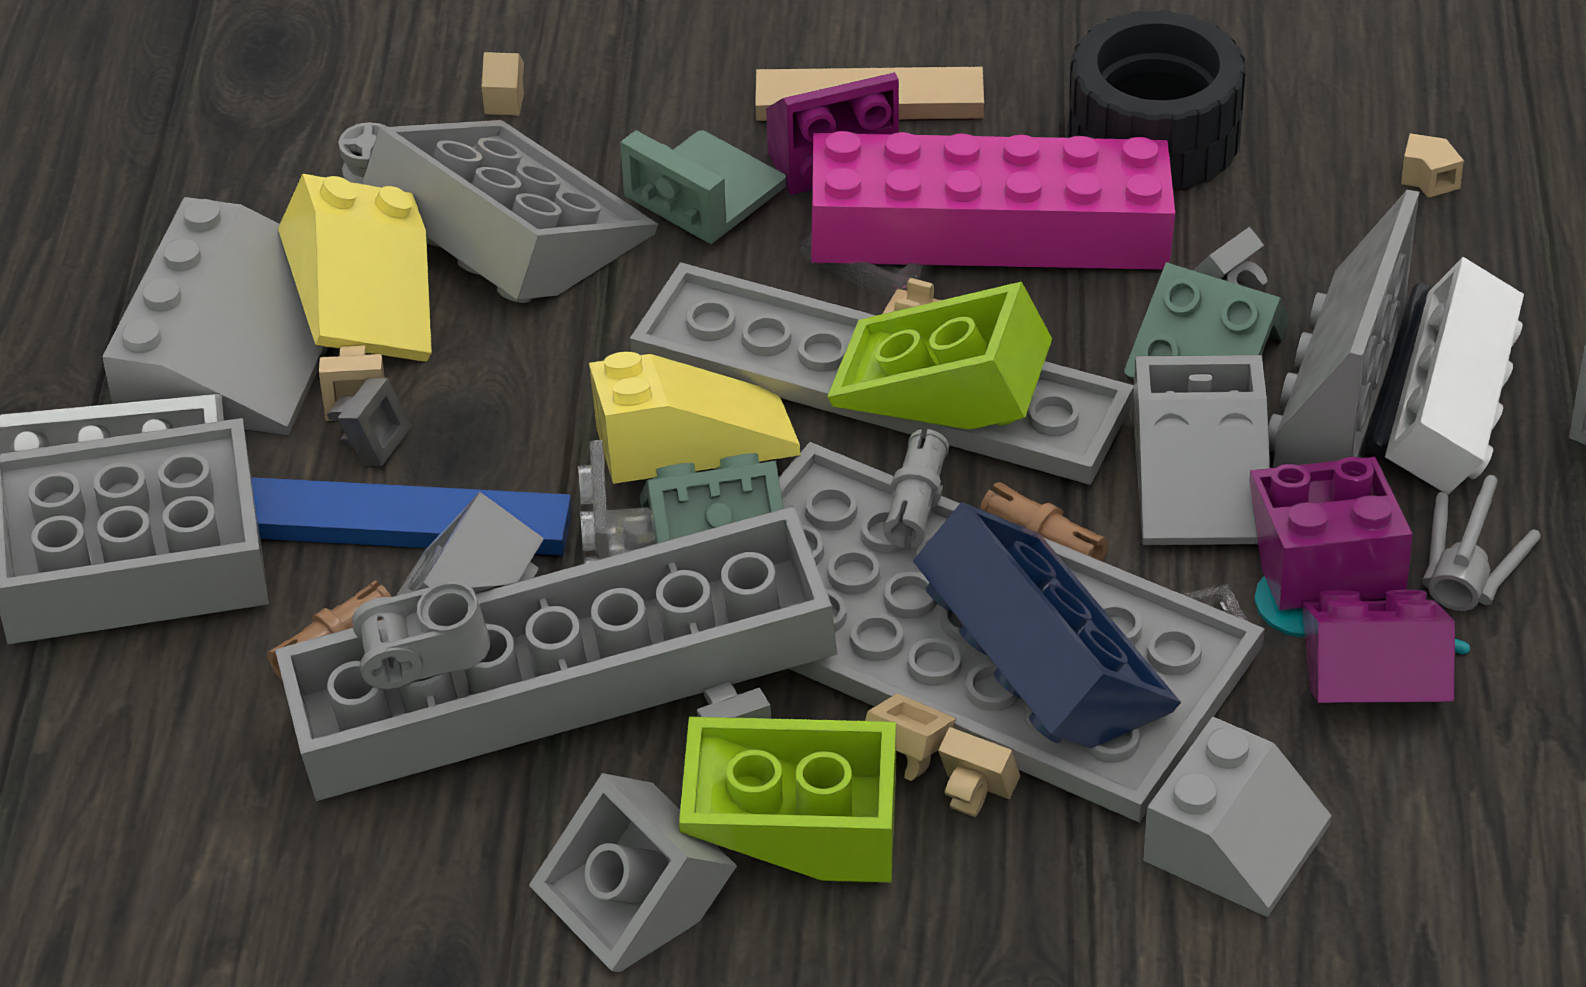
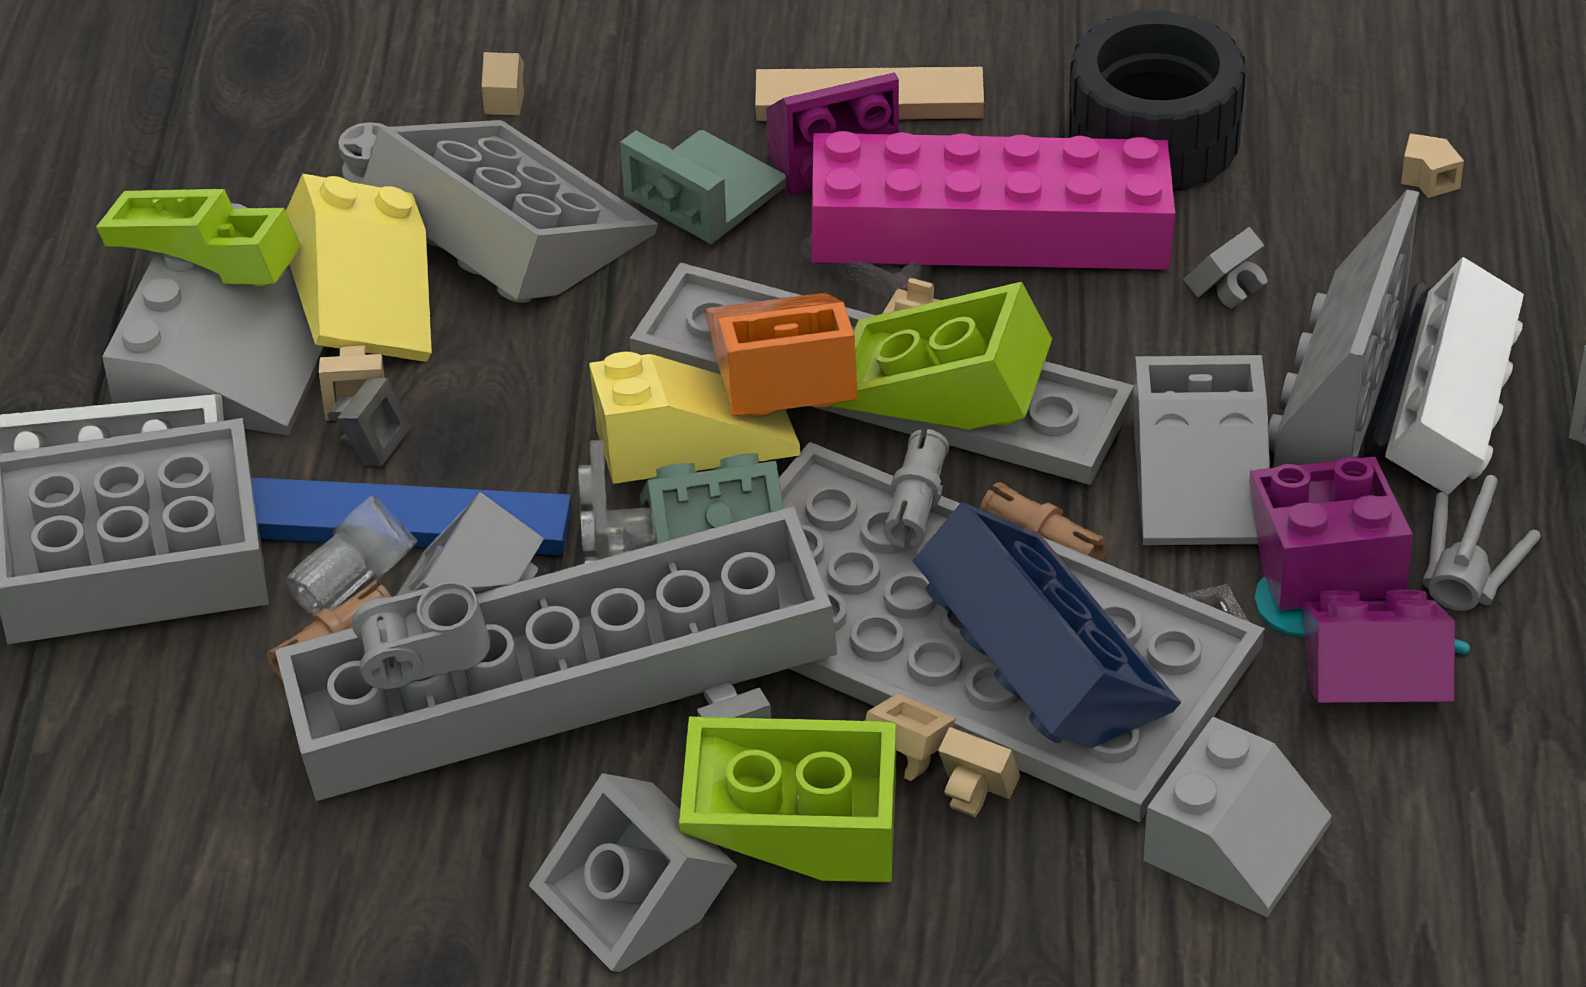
sand green bracket [1124,262,1290,380] -> none
none -> lime slope [96,189,301,286]
none -> clear piece [285,494,418,615]
none -> orange slope [705,293,858,416]

